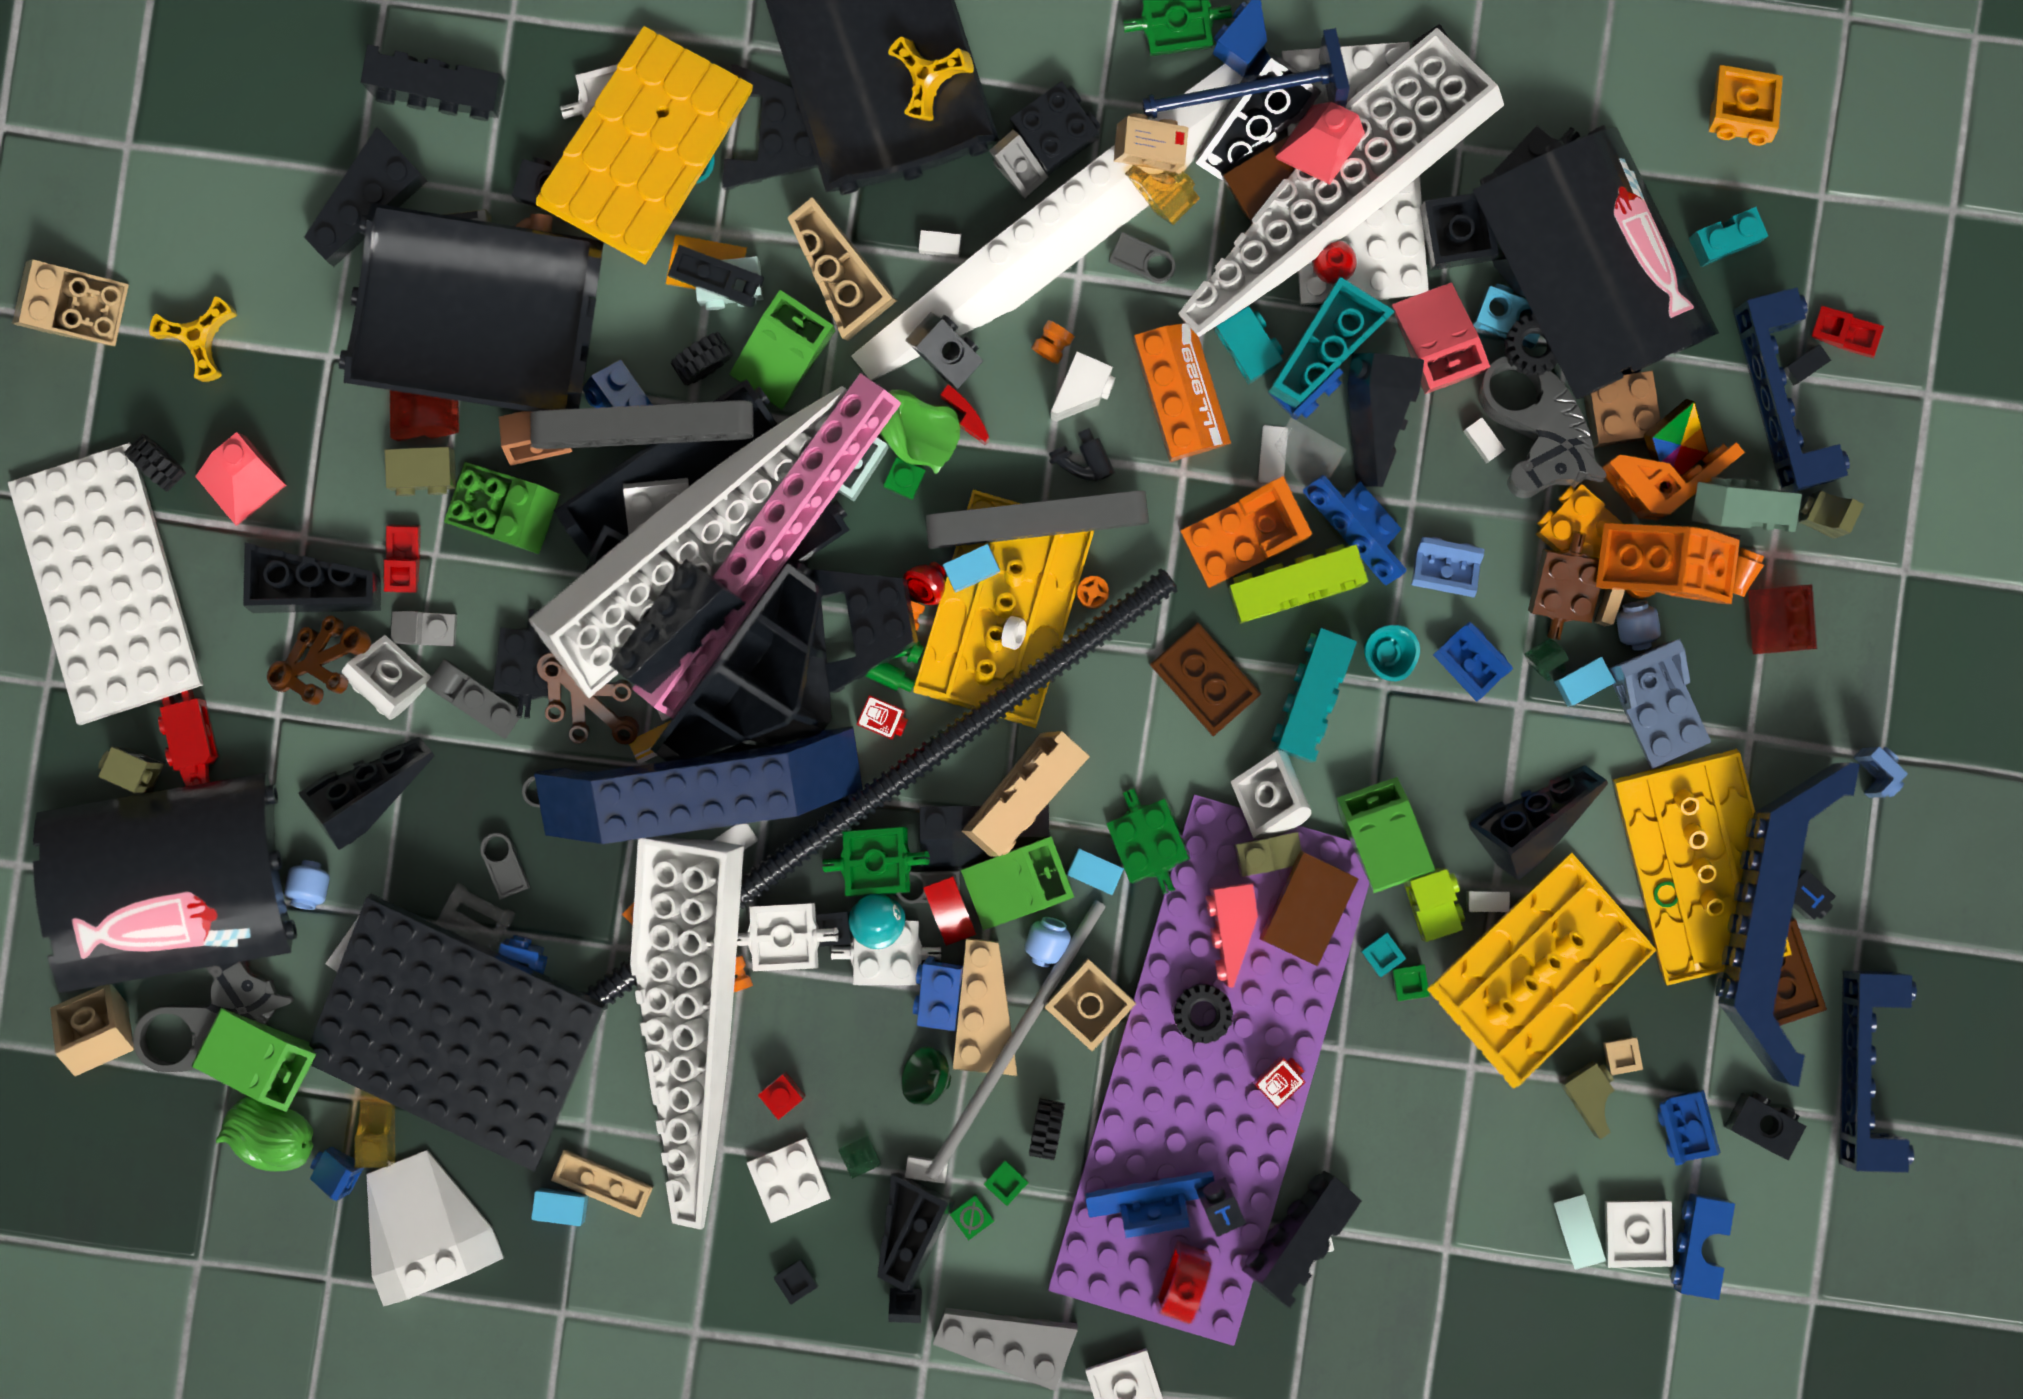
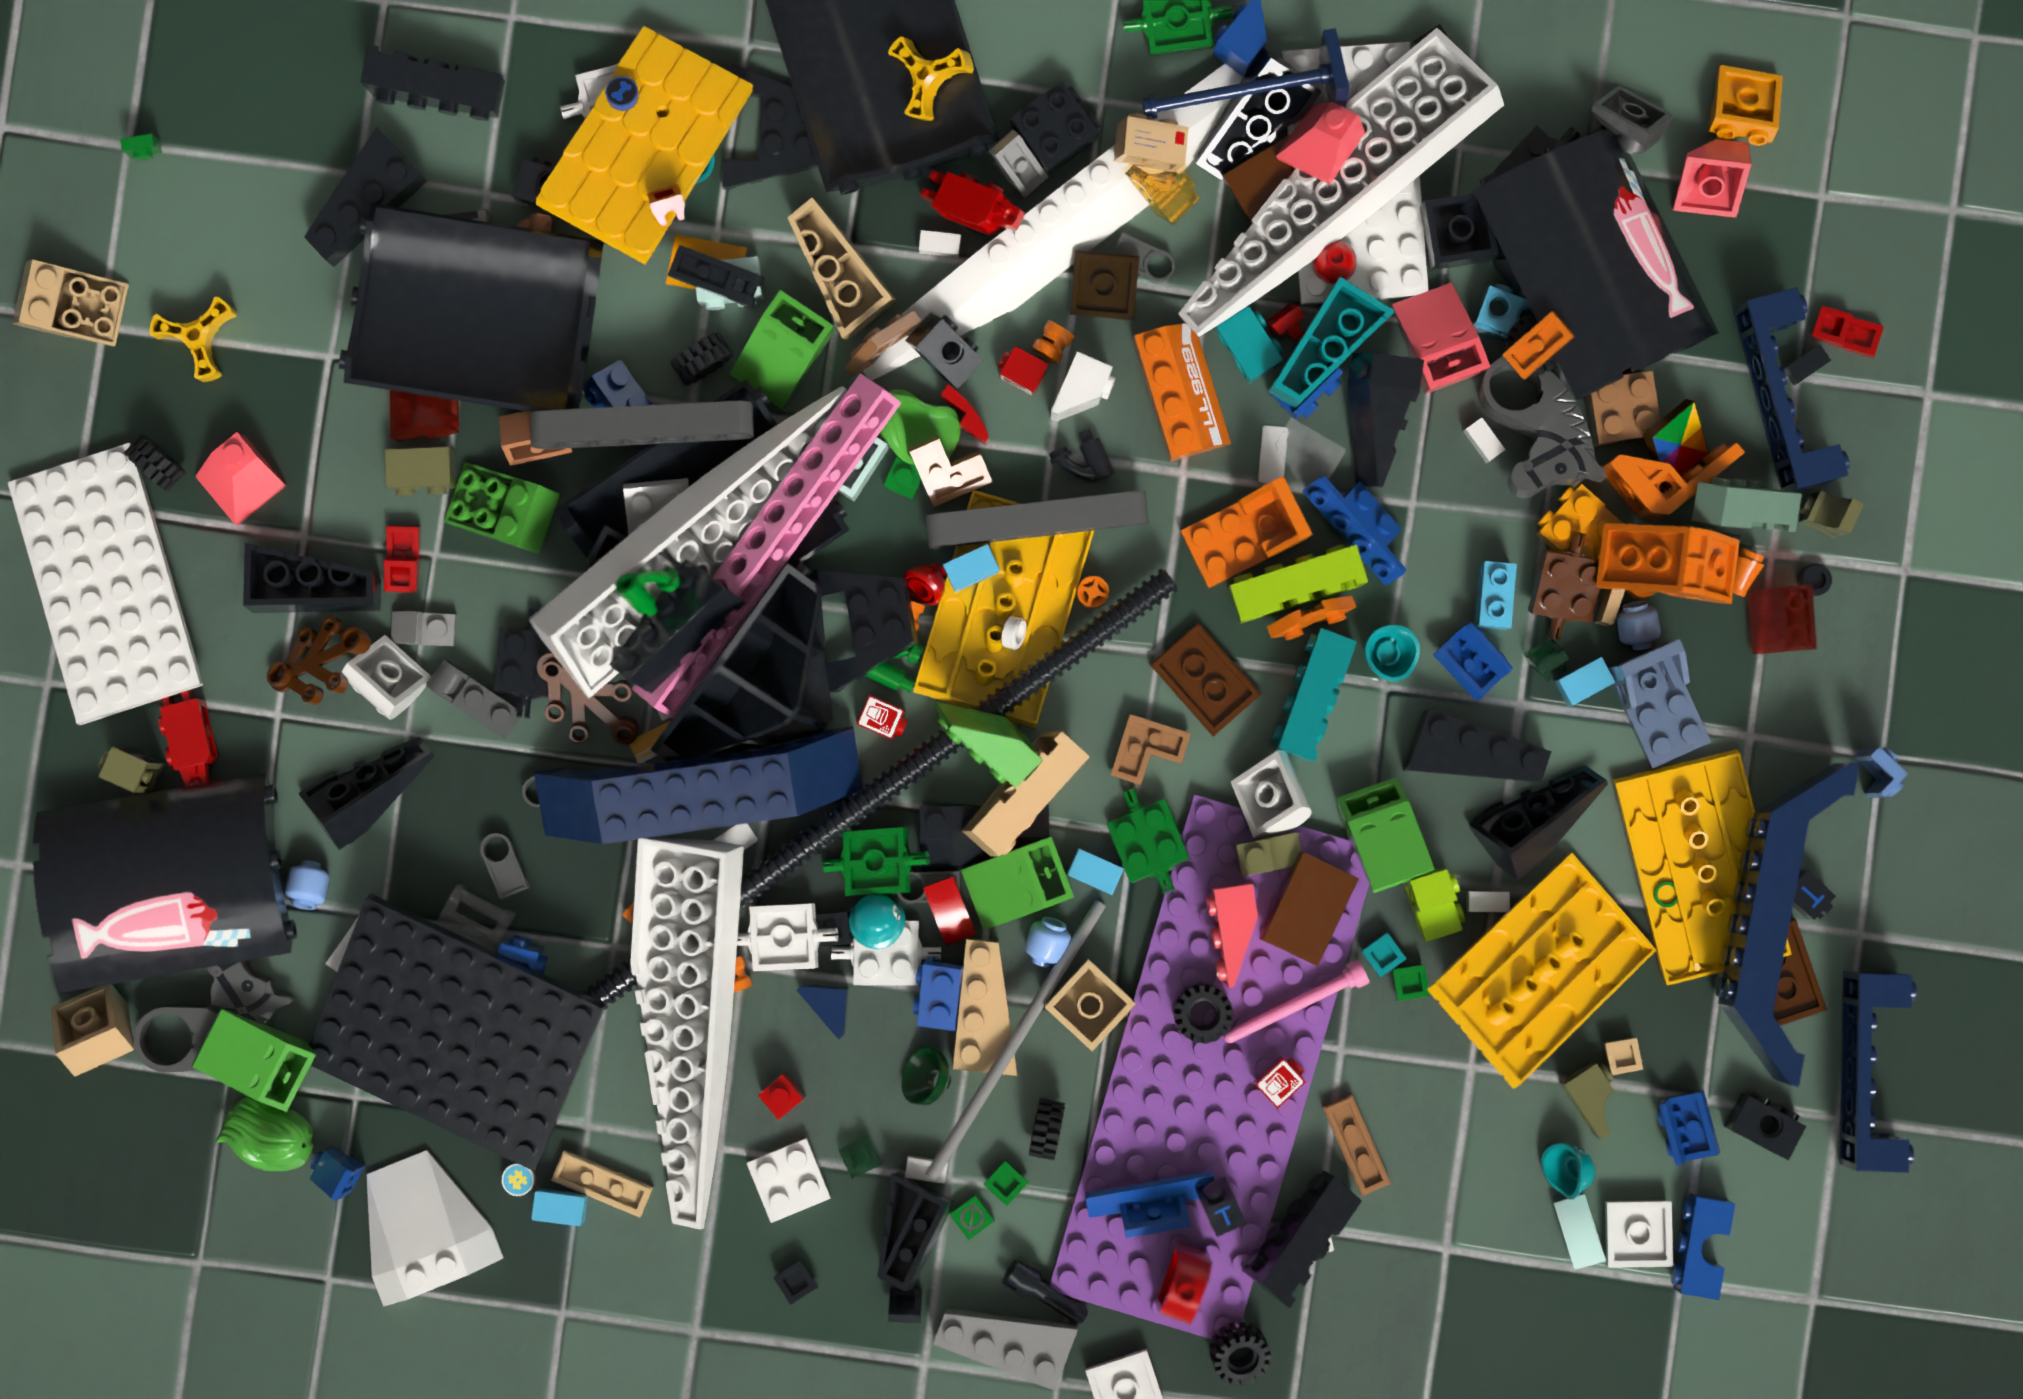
clear yellow arch [355,1099,395,1168] -> none
medium blue bracket [1411,537,1485,597] -> none
teal brick [1689,207,1768,267] -> none
none -> green plate [120,134,162,161]
none -> tile [502,1163,536,1196]
none -> tile [605,76,639,111]
none -> green plant [615,568,680,616]
none -> tile [647,184,685,226]
none -> dark blue slope [796,984,849,1040]
none -> medium nougat plate [844,310,922,377]
none -> plate [908,435,992,507]
none -> red hinge [920,170,1025,236]
none -> slope [934,702,1043,788]
none -> red brick [997,346,1049,396]
none -> black piece [1002,1256,1088,1325]
none -> dark brown tile [1070,250,1140,320]
none -> medium nougat plate [1110,714,1191,785]
none -> black tyre [1209,1322,1272,1386]
none -> bright pink piece [1224,960,1370,1043]
none -> red tile [1265,303,1305,342]
none -> orange plate [1267,595,1356,640]
none -> medium nougat tile [1322,1094,1391,1196]
none -> black wedge [1403,709,1552,782]
none -> medium azure brick [1474,561,1517,630]
none -> orange plate [1502,311,1575,379]
none -> teal helmet [1541,1142,1595,1200]
none -> flat silver slope [1592,85,1674,155]
none -> coral slope [1673,139,1752,218]
none -> black tile [1797,564,1832,596]

